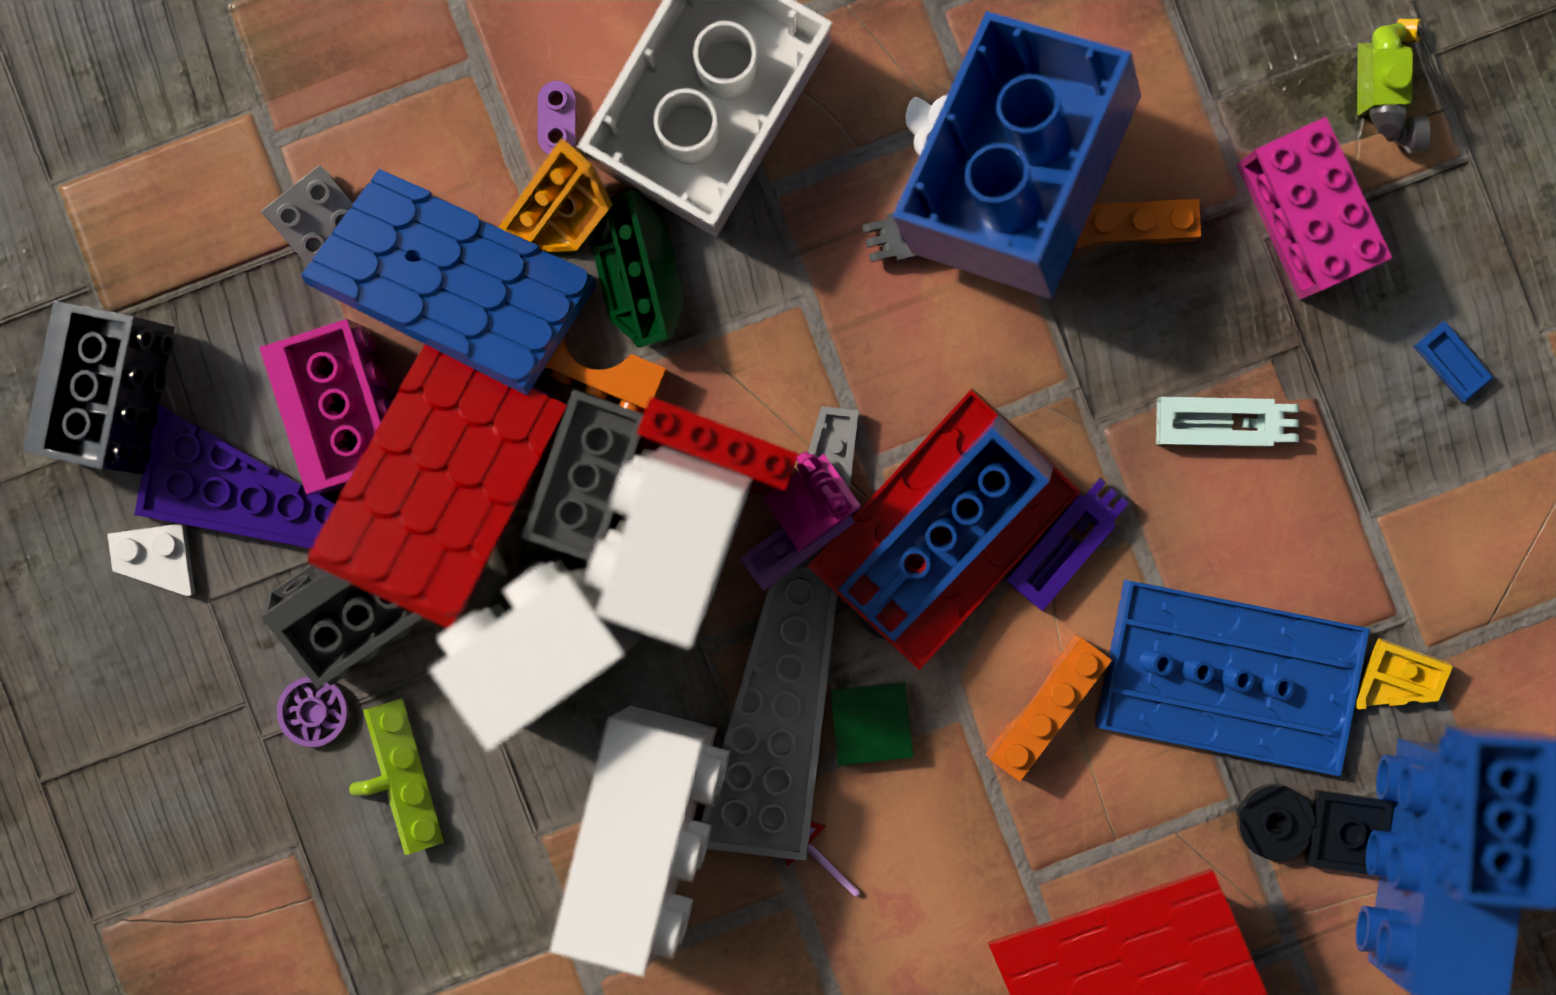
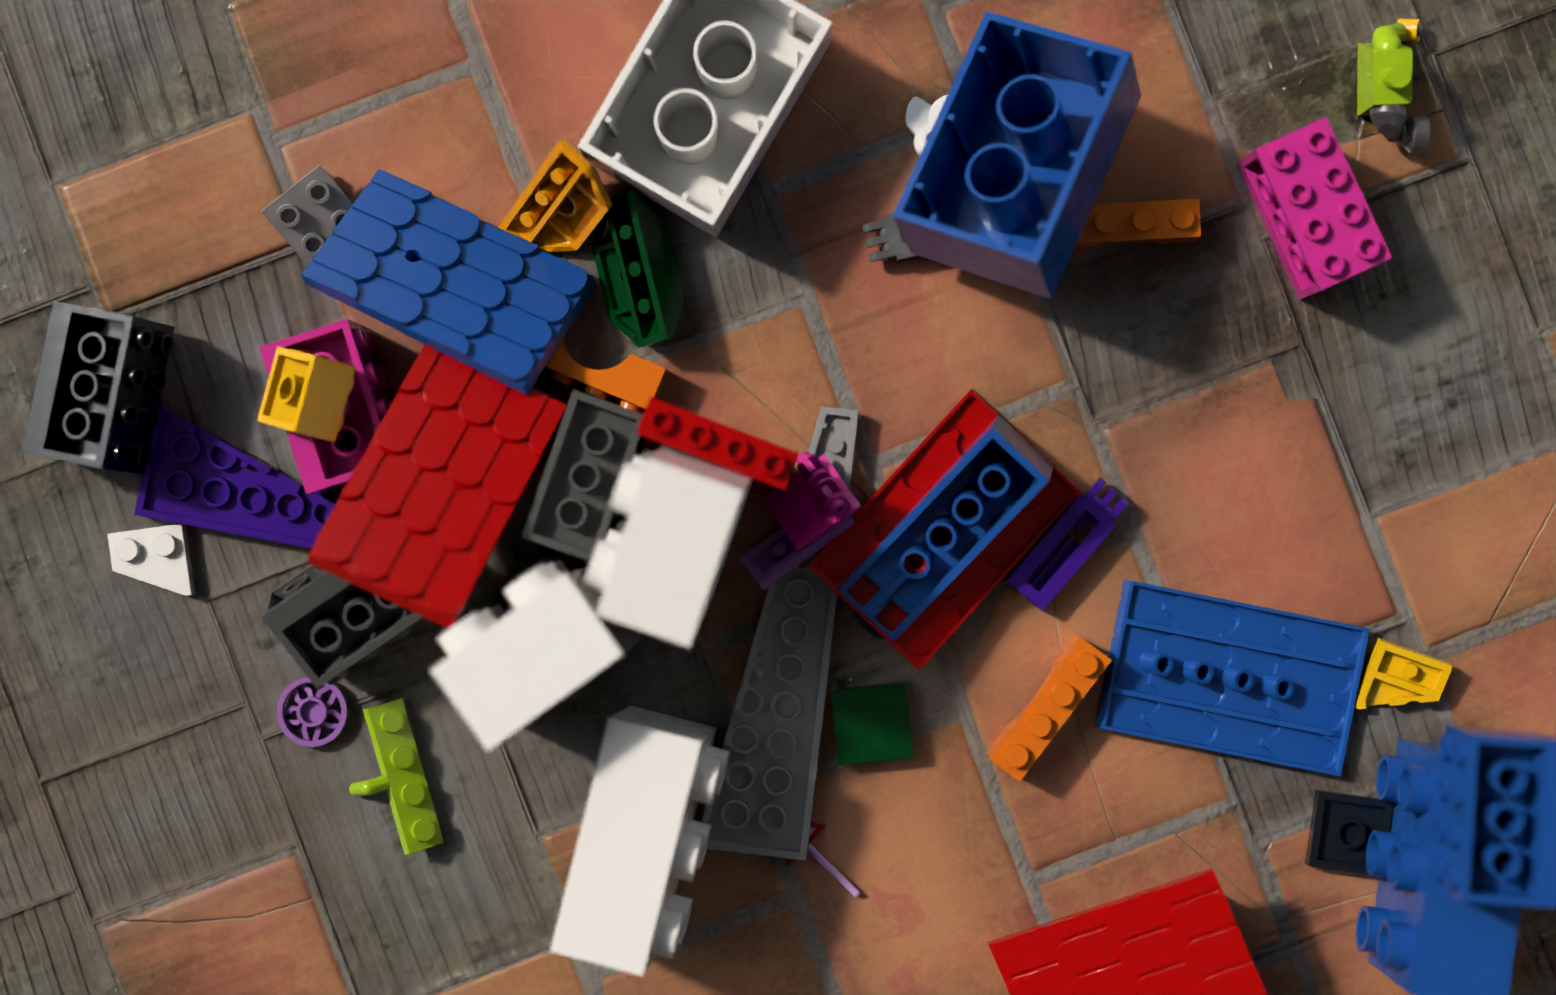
medium lavender plate [538,81,577,156] -> none
light aqua hinge [1156,397,1299,447] -> none
black plate [1236,784,1315,861] -> none
blue tile [1413,321,1494,403] -> none
none -> yellow slope [257,346,356,442]

